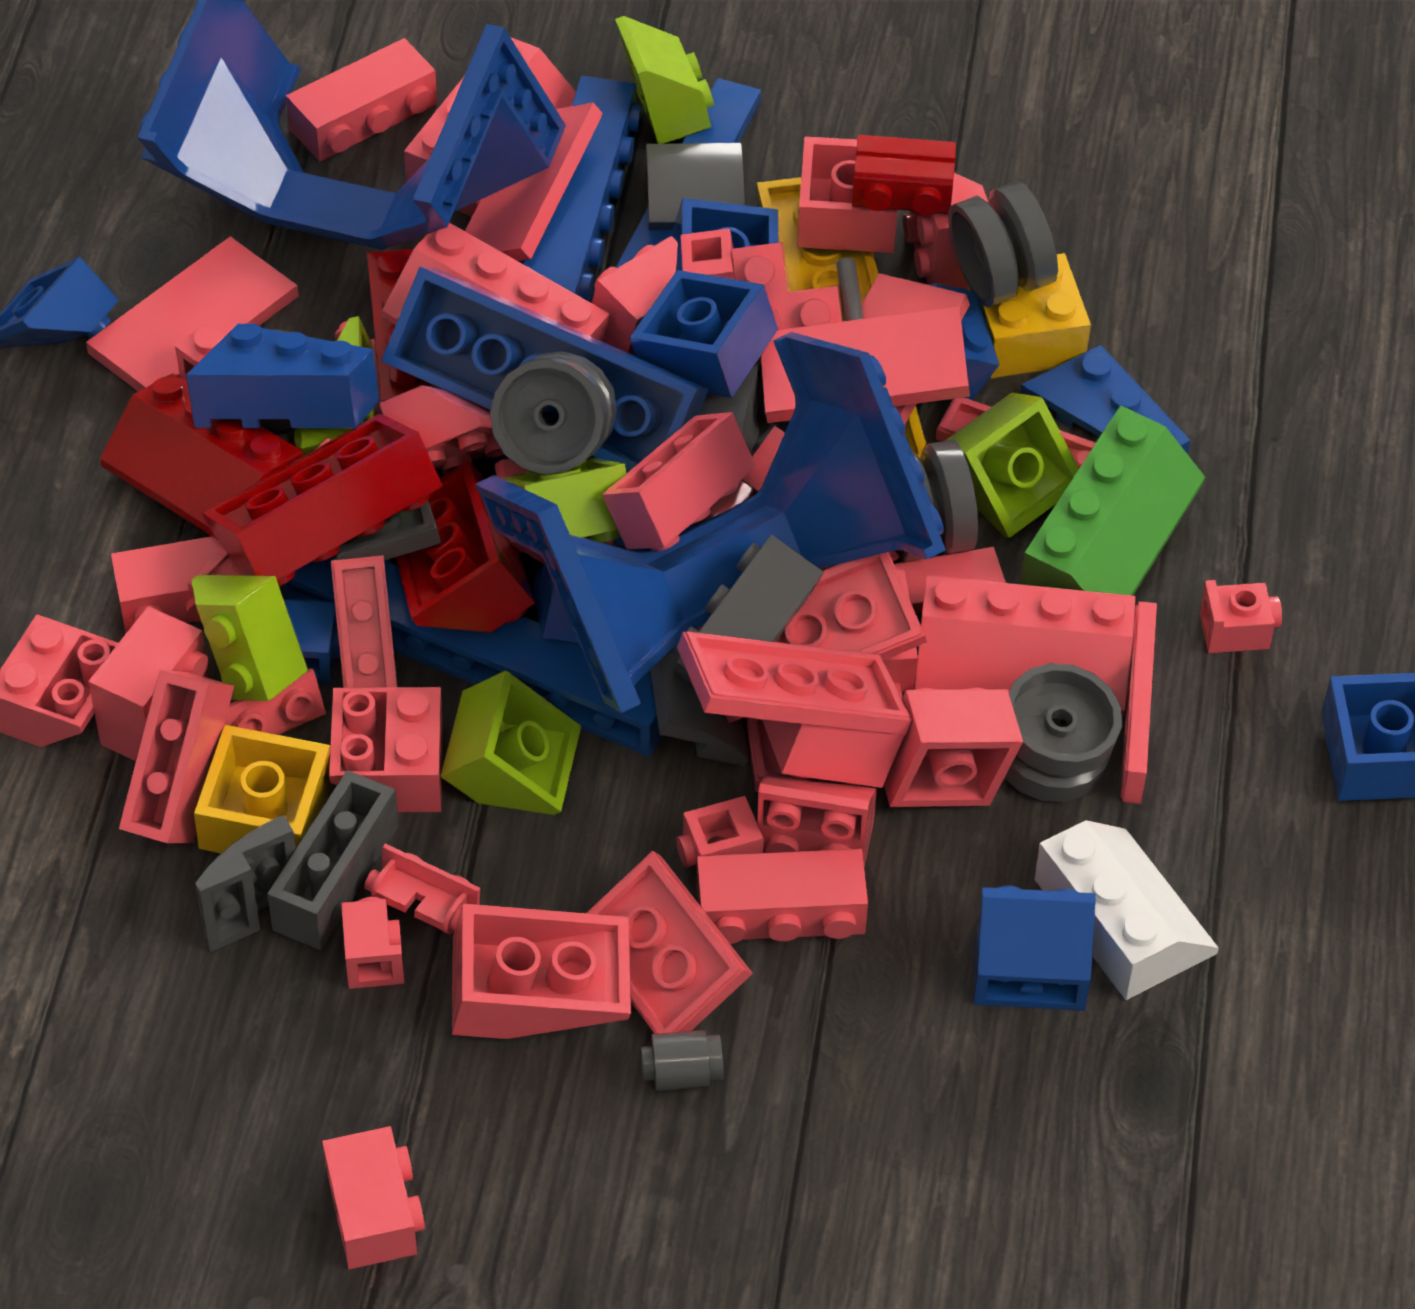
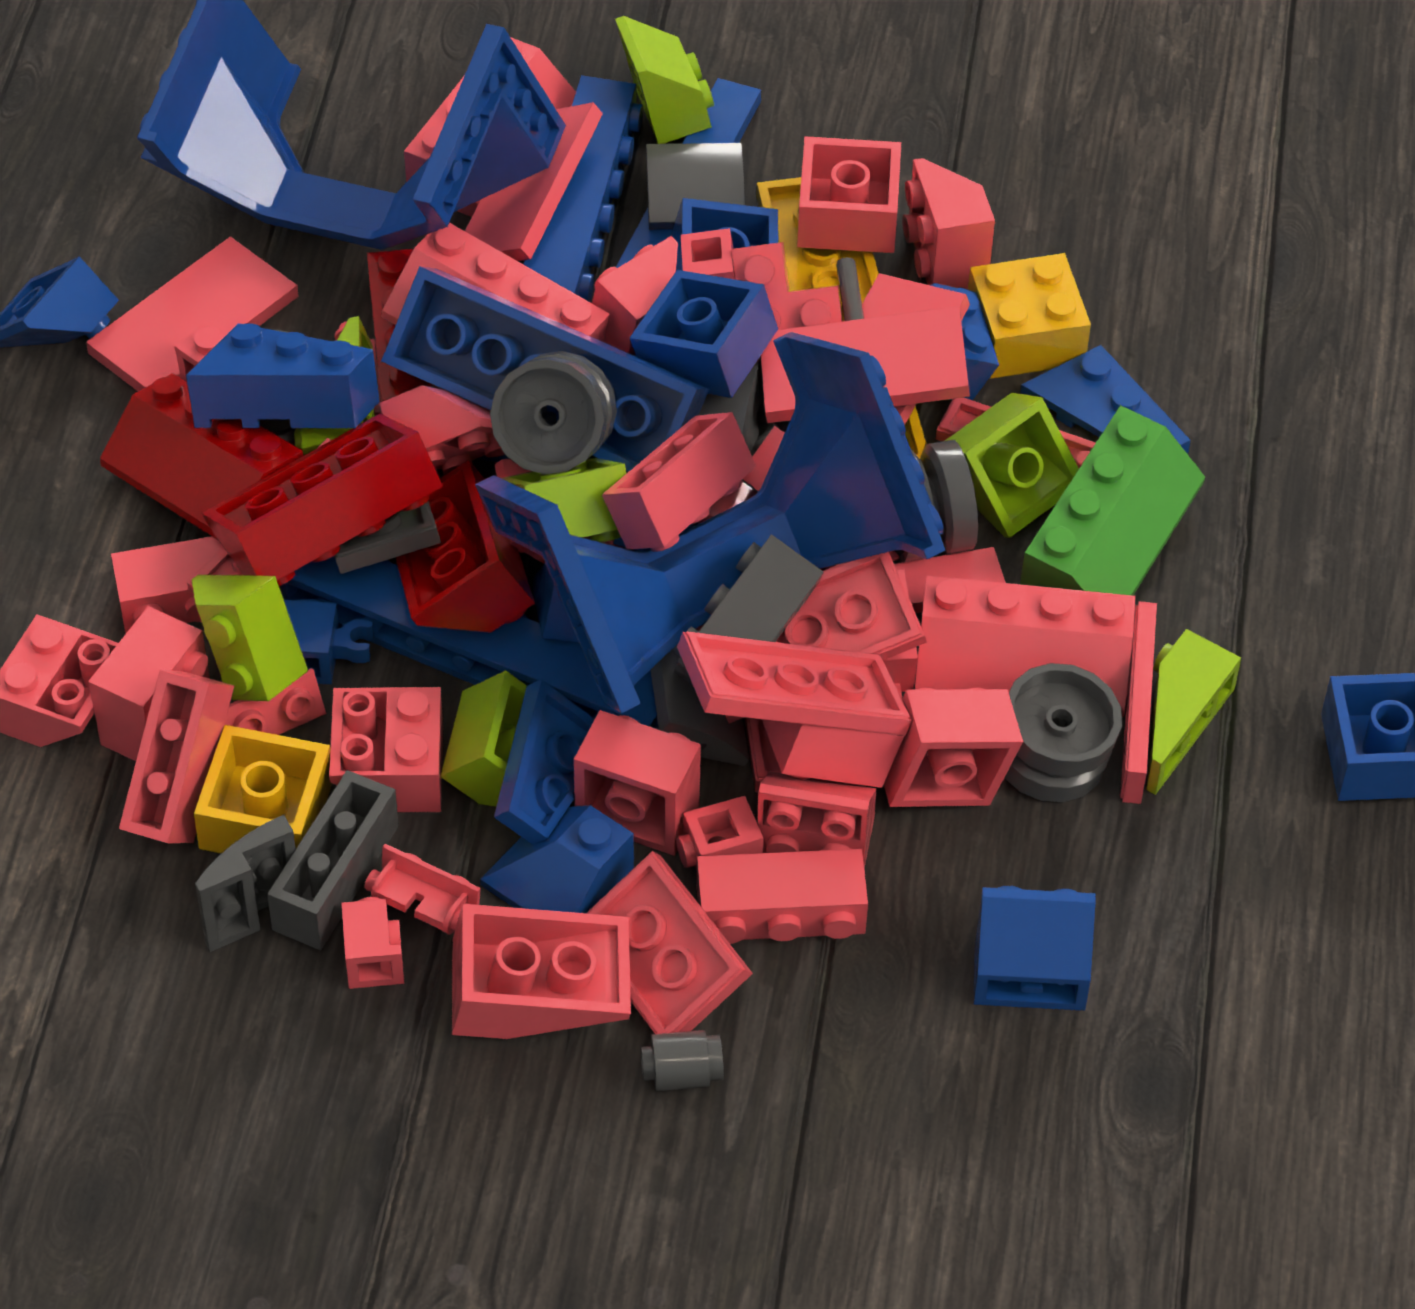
coral brick [286,38,437,162] -> none
coral brick [322,1126,425,1270] -> none
coral tile [331,555,397,688] -> none
red brick [852,135,956,215] -> none
dark grey wheel [948,180,1058,308] -> none
white slope [1034,820,1218,1000] -> none
coral brick [1199,580,1282,653] -> none
none -> blue slope [480,805,634,913]
none -> blue wing [494,679,595,845]
none -> coral brick [574,710,701,856]
none -> lime slope [1146,629,1241,795]

